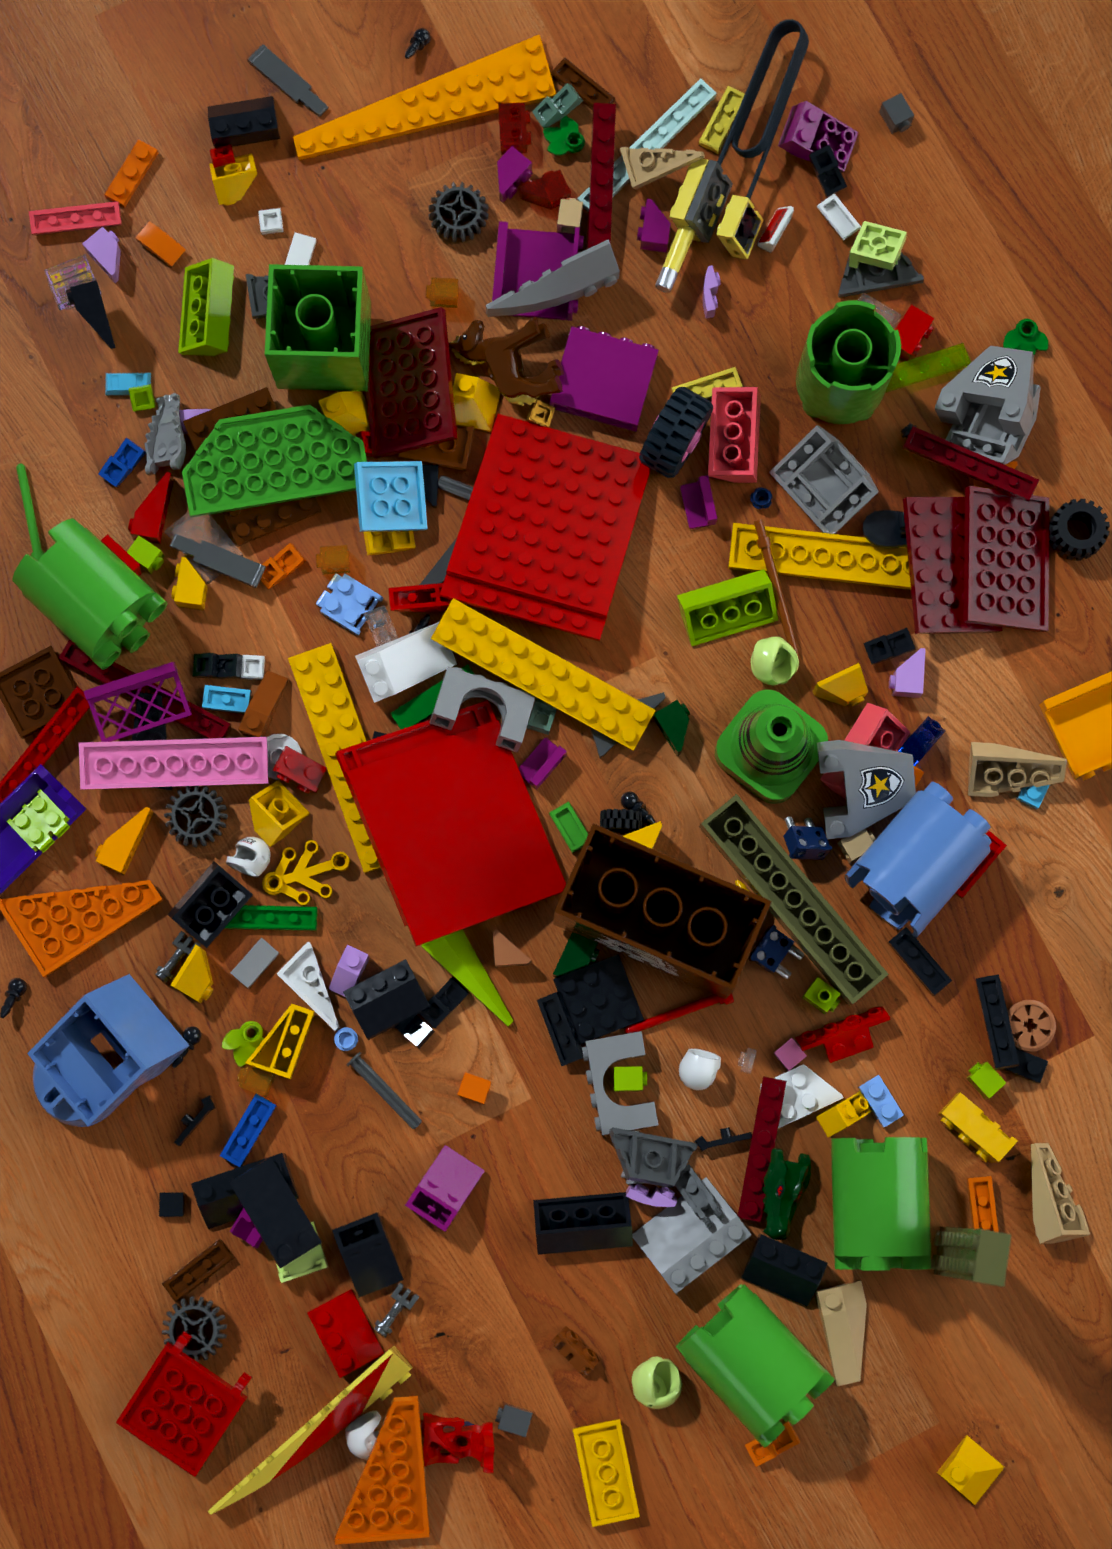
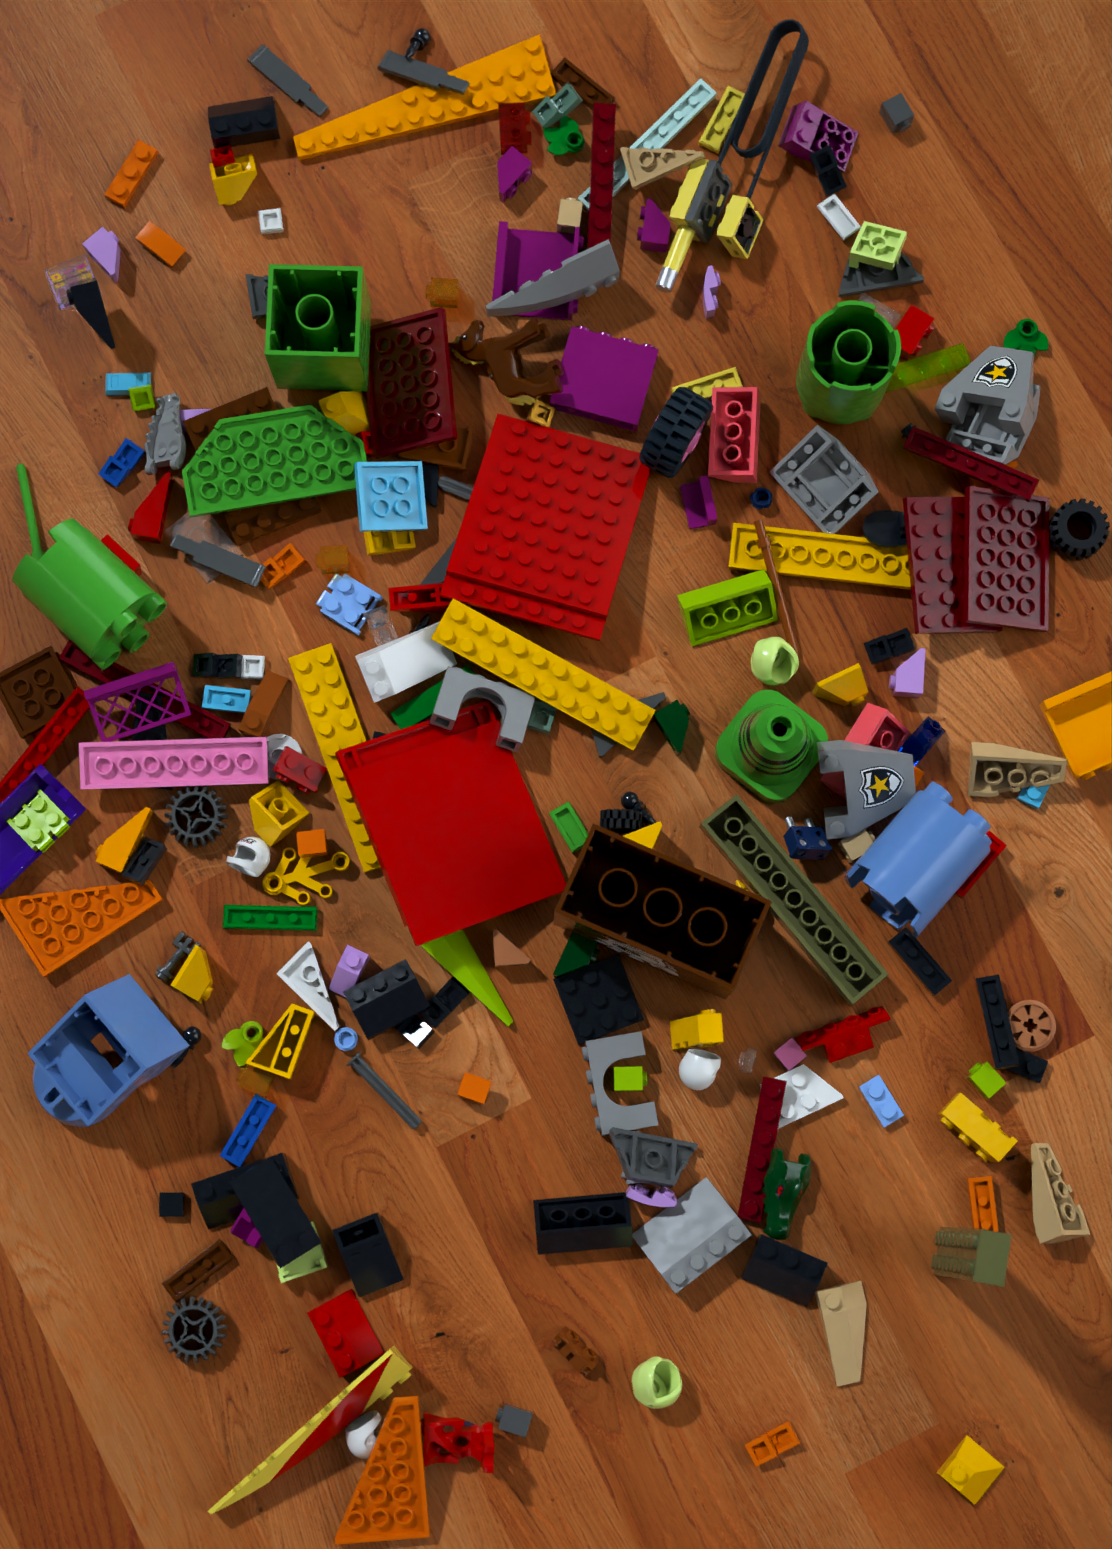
black bar [0,978,27,1019] -> none
coral plate [29,201,122,235] -> none
red plate [116,1331,252,1477] -> none
lime brick [127,536,164,574] -> none
black slope [168,861,253,948] -> none
yellow slope [171,557,208,610] -> none
black piece [174,1095,216,1146] -> none
lime slope [178,258,234,356] -> none
light grey tile [231,937,280,989] -> none
white tile [285,233,317,265] -> none
dark grey hinge [374,1283,420,1337] -> none
magenta slope [405,1145,485,1232] -> none
dark grey gear [428,182,489,243] -> none
yellow slope [453,373,500,433] -> none
magenta panel [518,738,567,790] -> none
clear red slope [519,169,571,210] -> none
black plate [537,991,584,1066] -> none
yellow plate [572,1418,640,1527] -> none
red piece [625,993,734,1034] -> none
dark grey hinge [675,1164,725,1229] -> none
bright green brick [676,1284,835,1448] -> none
black piece [694,1127,752,1152] -> none
dark blue piece [748,925,804,979] -> none
slope [757,206,794,253] -> none
lime brick [802,977,841,1014] -> none
yellow slope [816,1091,872,1137] -> none
bright green brick [831,1137,931,1271] -> none
none -> black plate [121,837,167,887]
none -> orange panel [296,829,328,858]
none -> dark grey piece [377,50,470,95]
none -> yellow wedge [670,1009,724,1050]

